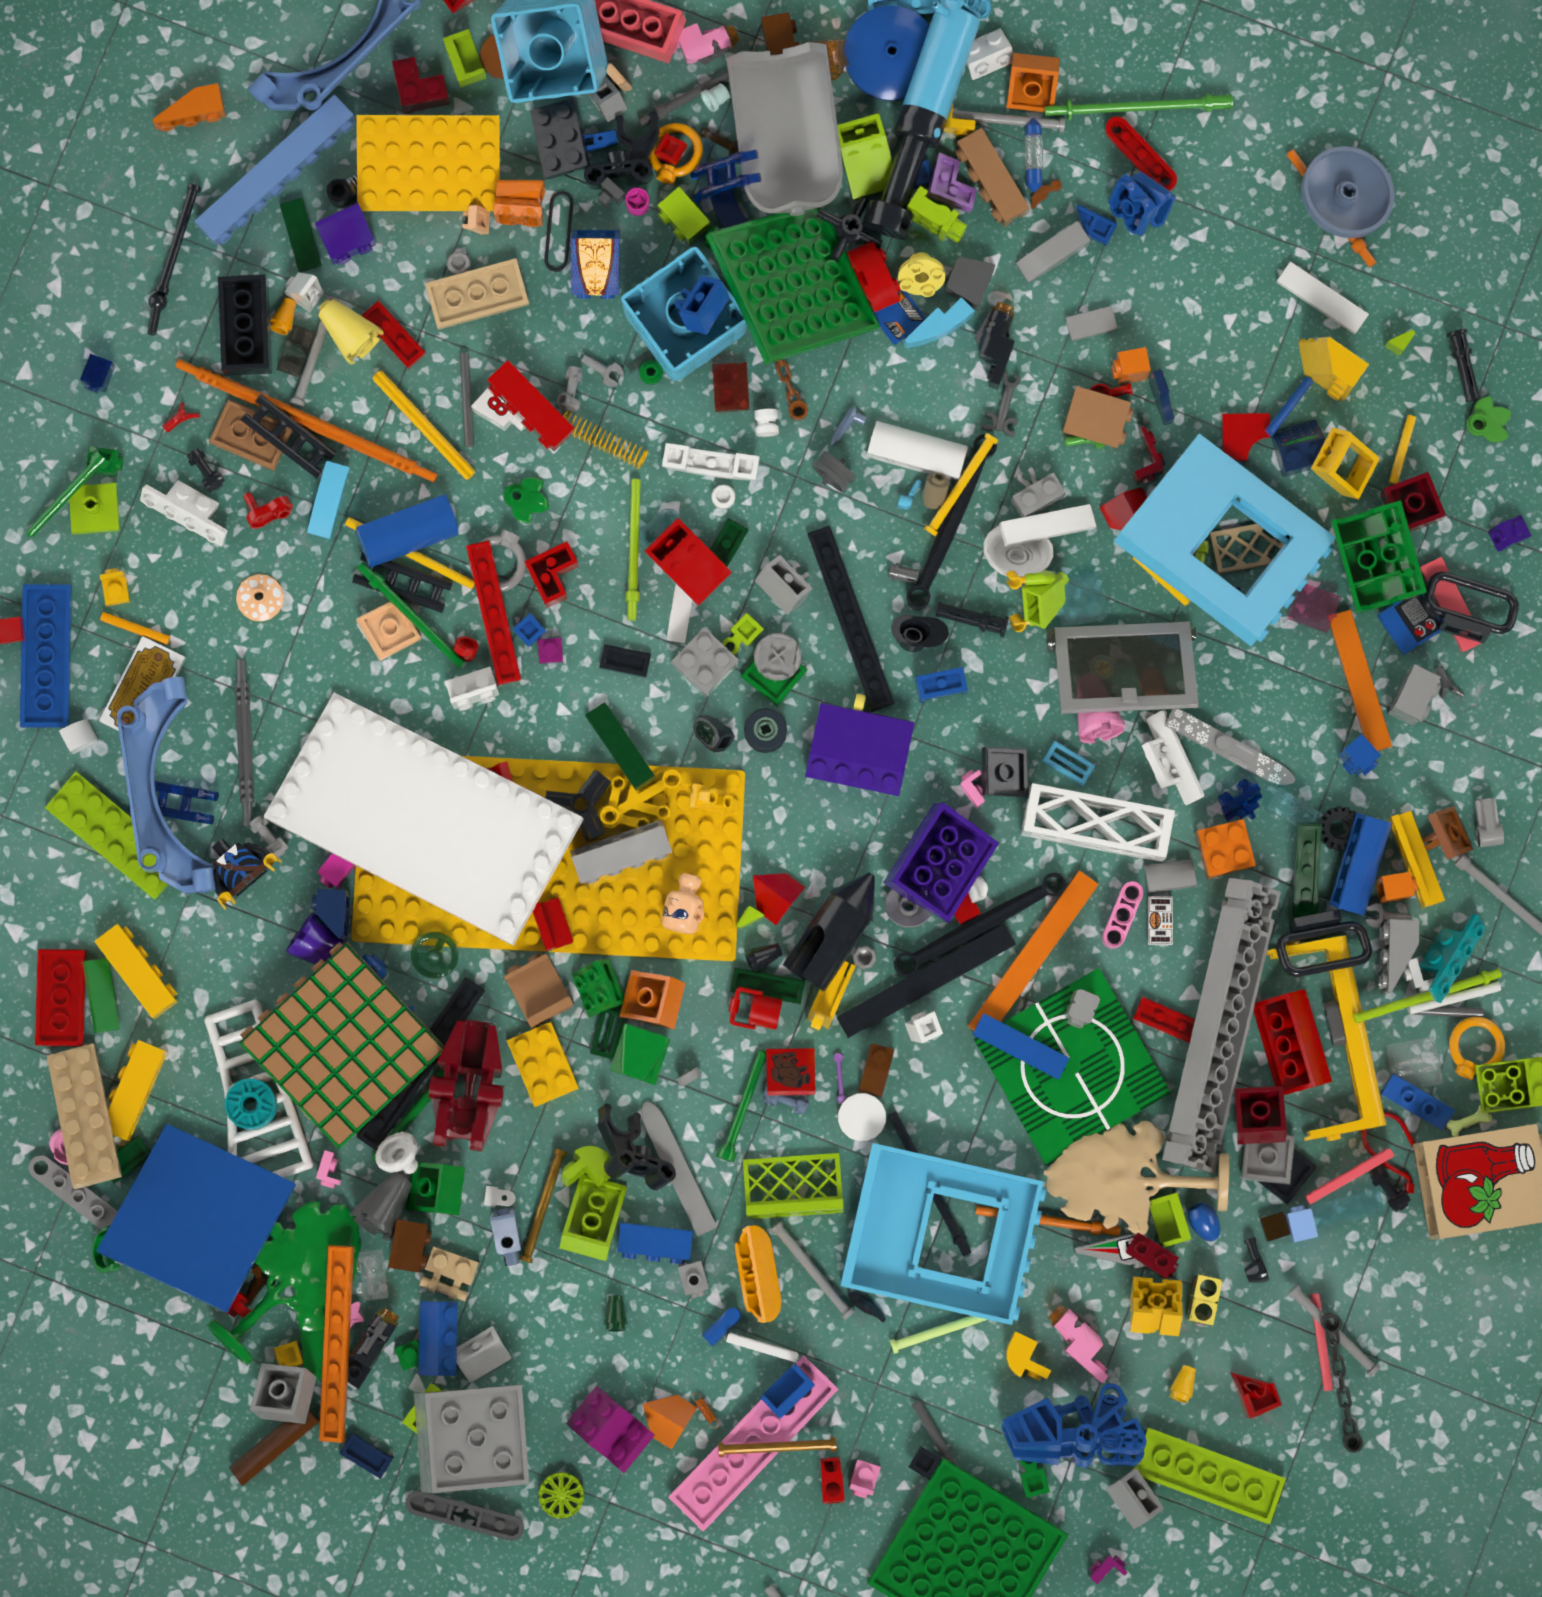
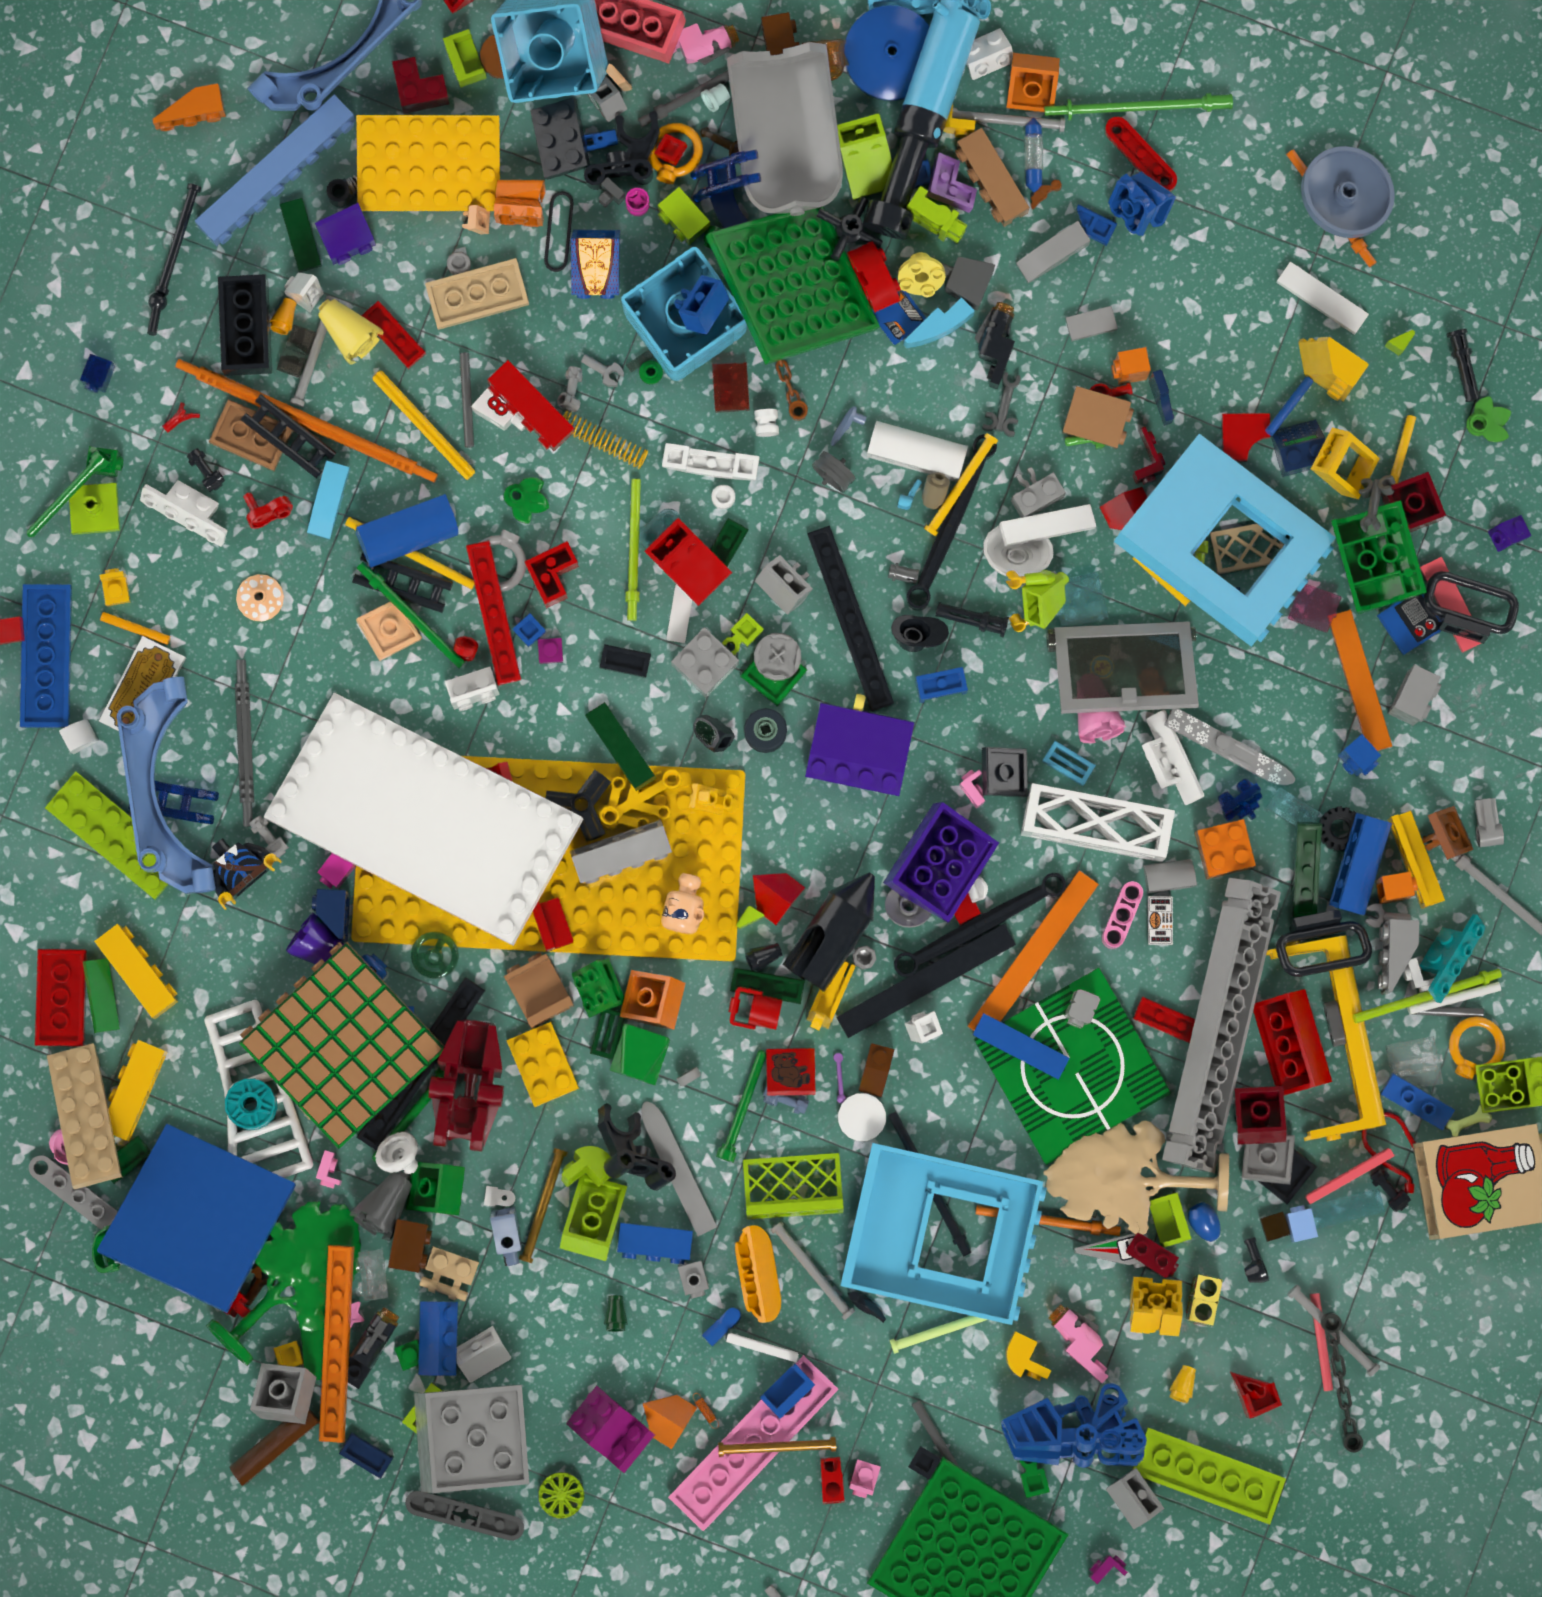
dark grey bar [1434,666,1465,698] -> none
none -> dark grey bar [1359,475,1396,532]

